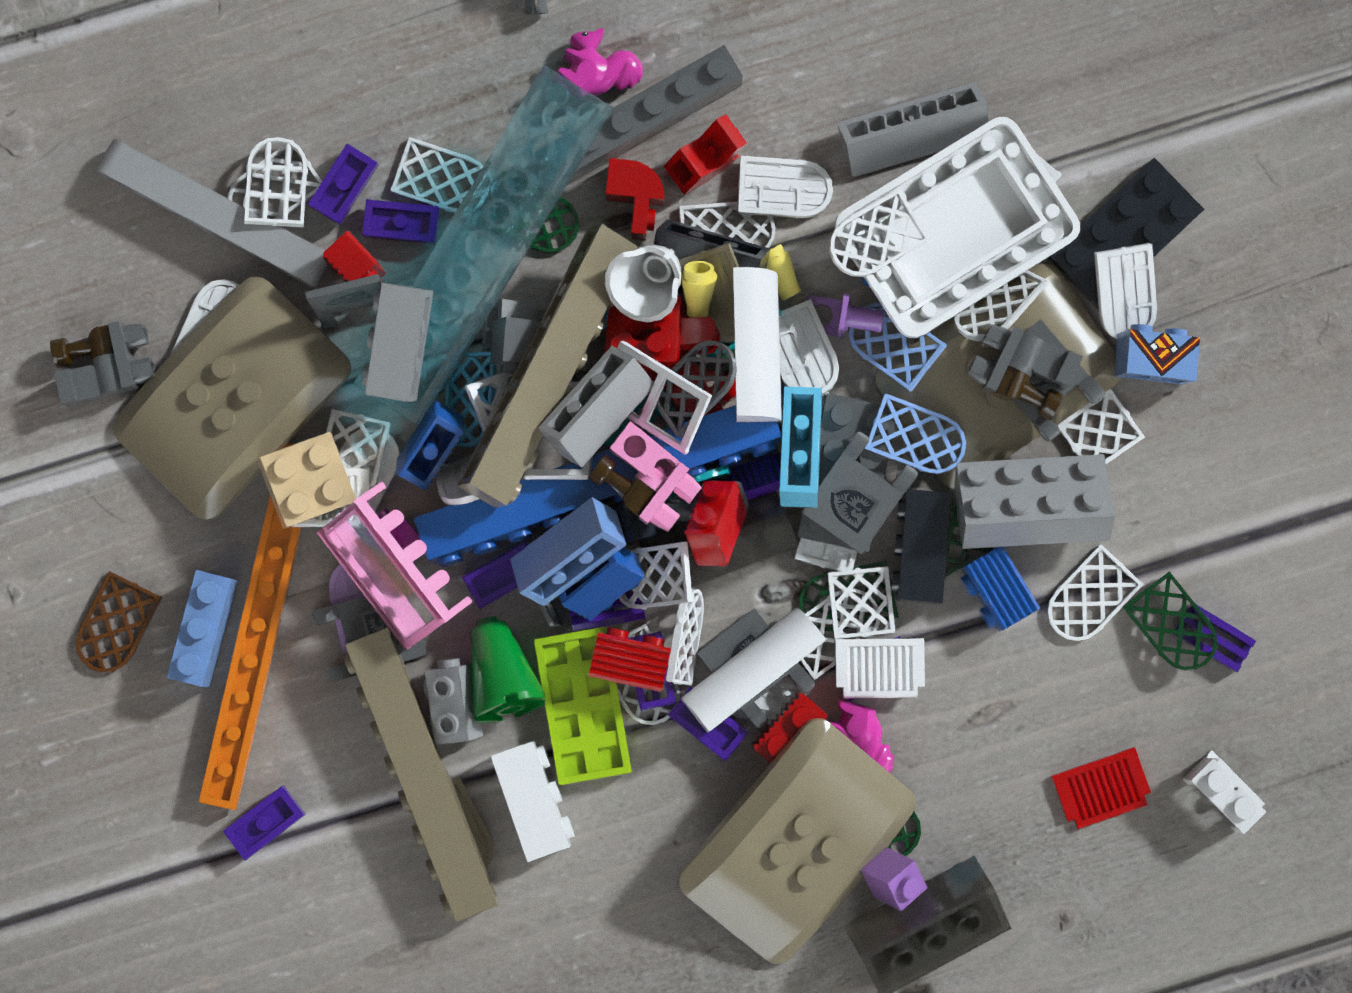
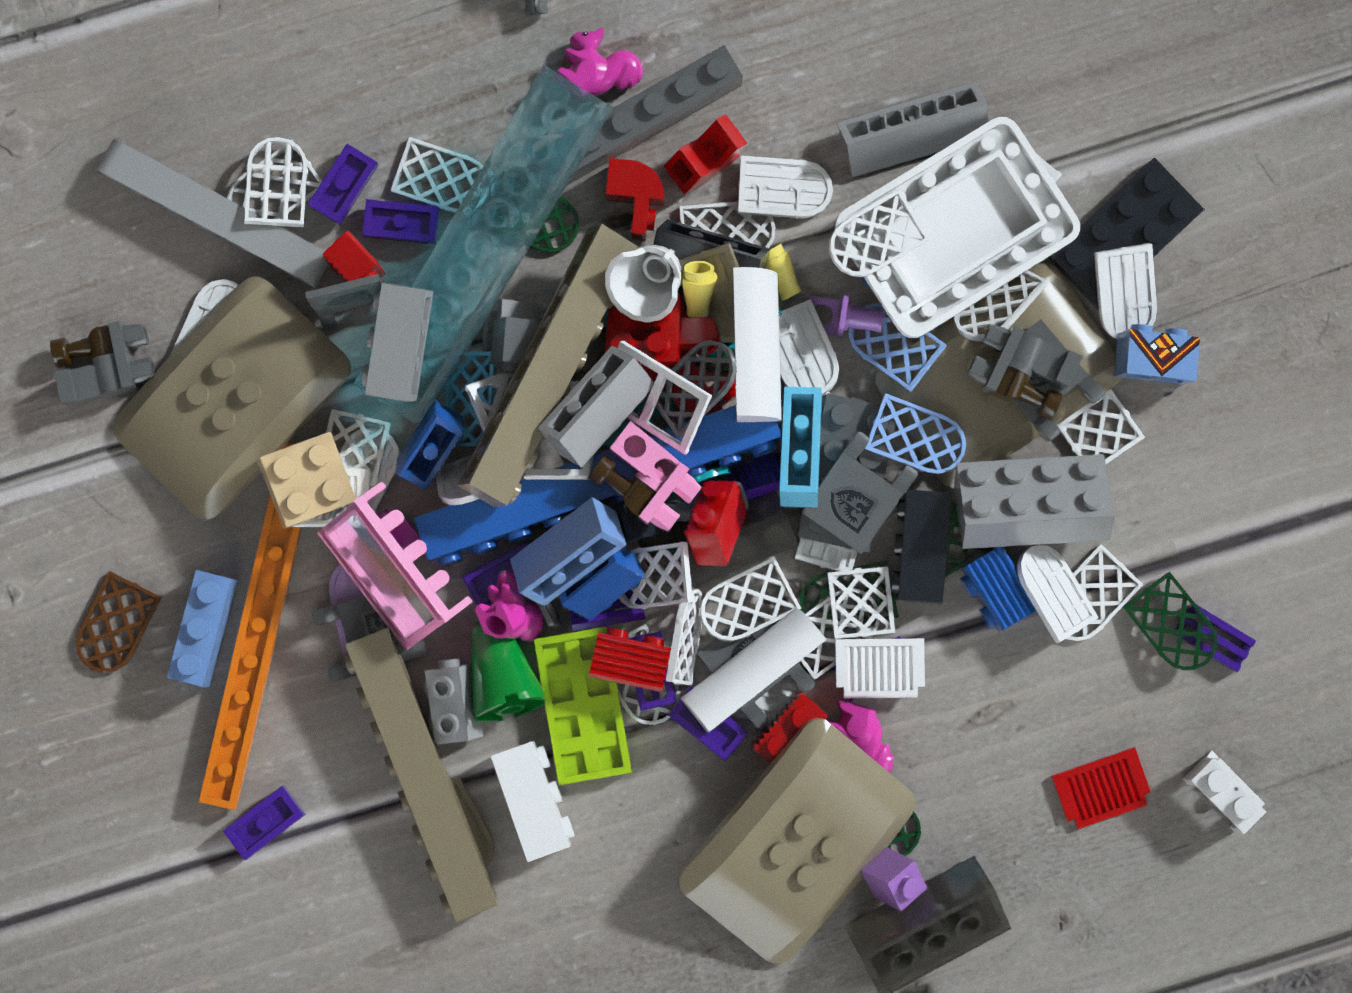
none -> dark pink animal [475,570,543,642]
none -> white window [700,557,801,642]
none -> white window [1017,544,1099,644]

